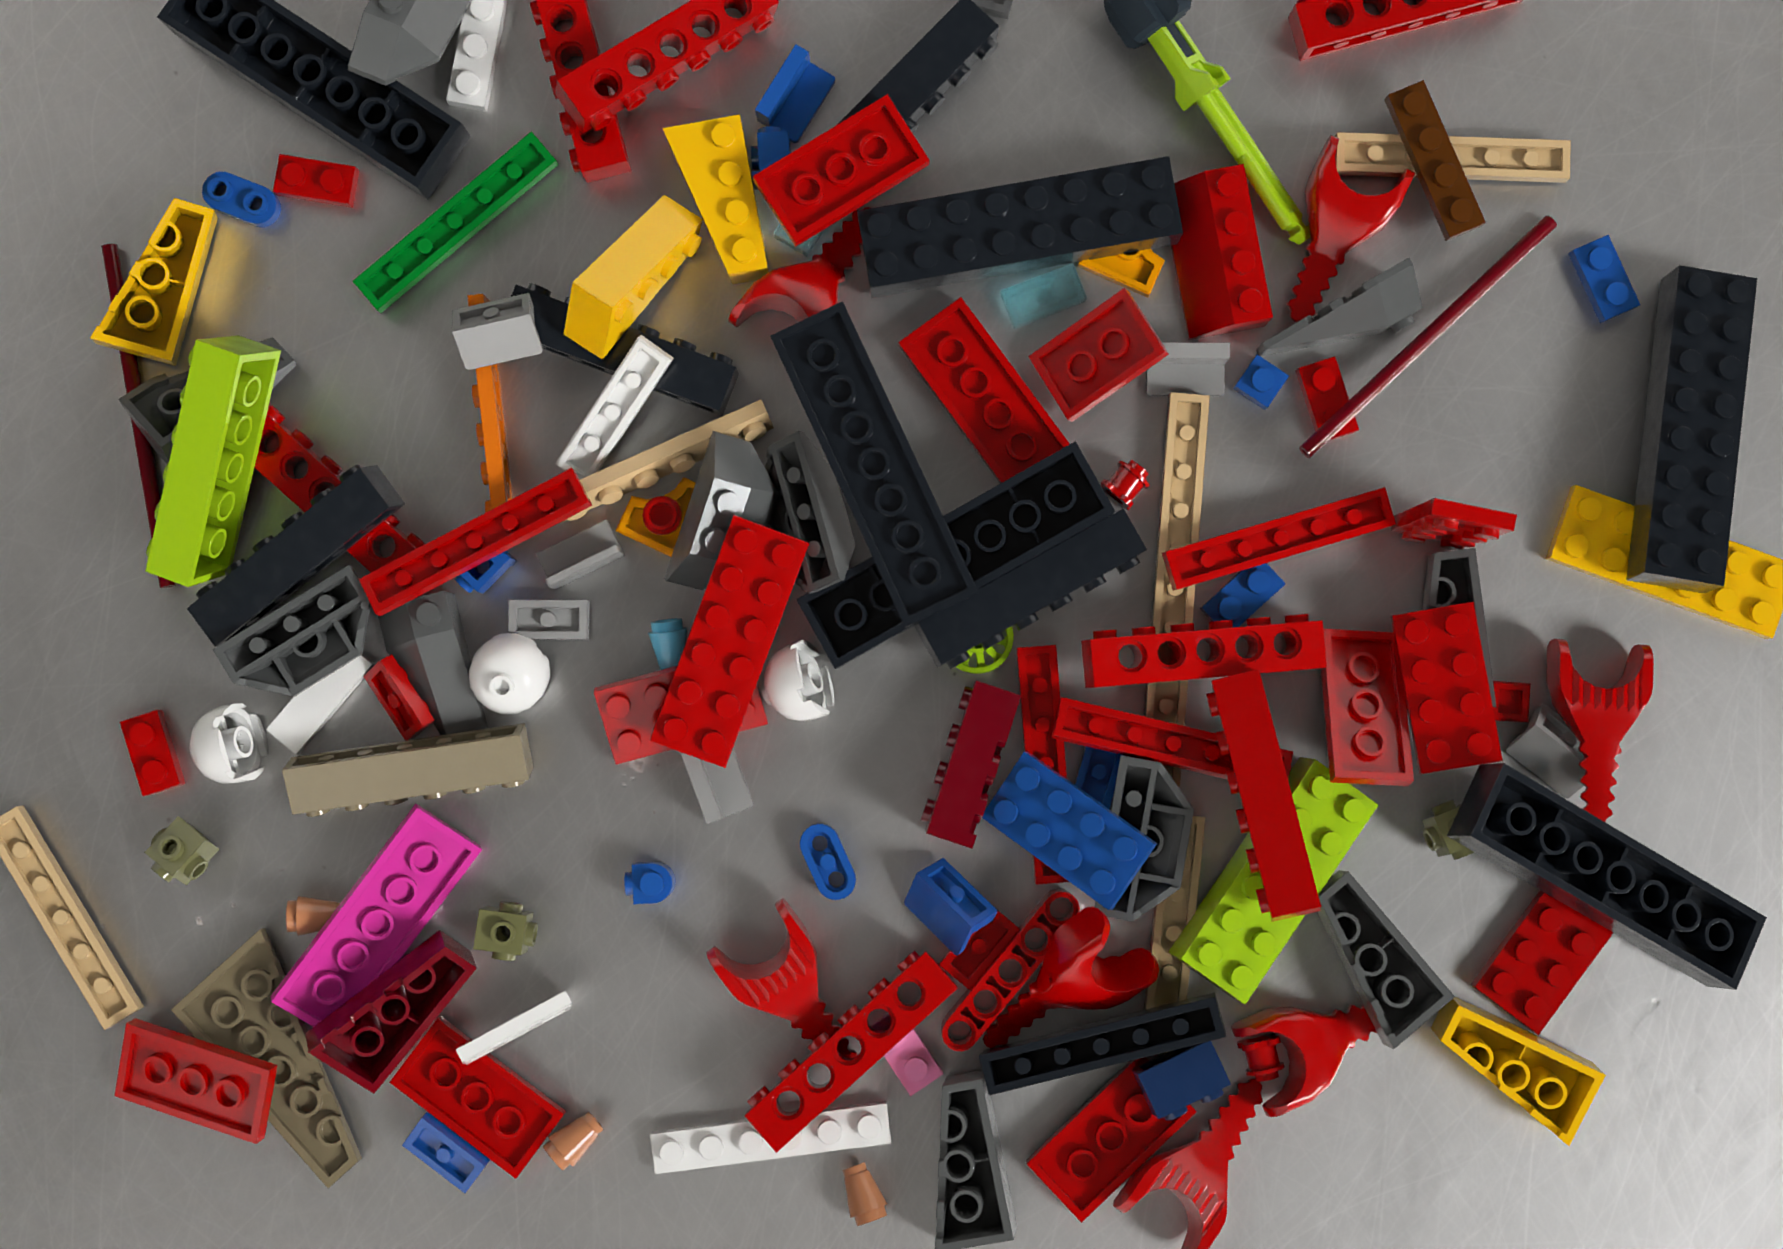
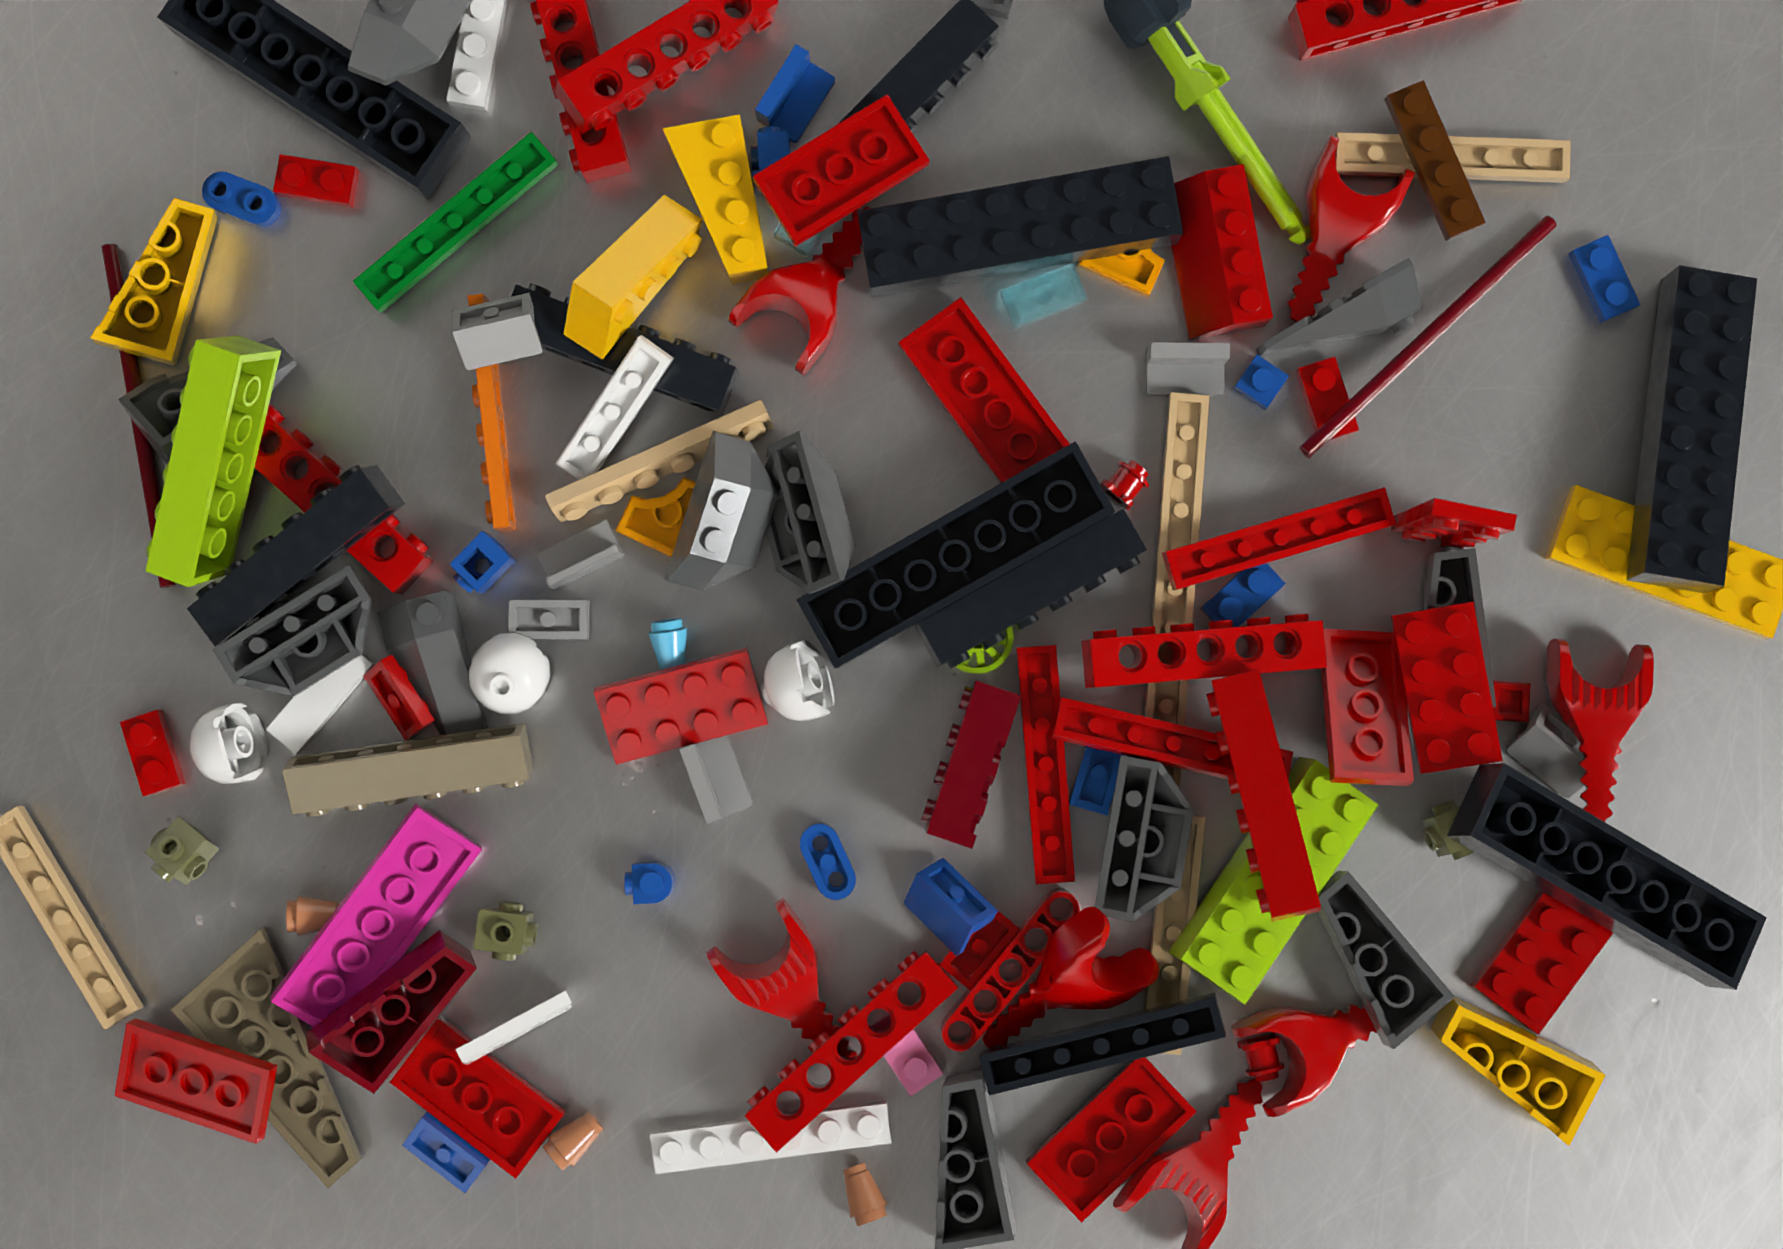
red plate [359,468,593,616] -> none
red plate [642,496,682,535] -> none
red plate [650,514,809,768] -> none
black plate [770,301,979,627] -> none
blue plate [982,751,1157,910] -> none
red plate [1028,288,1169,422] -> none
dark blue brick [1132,1041,1231,1121] -> none

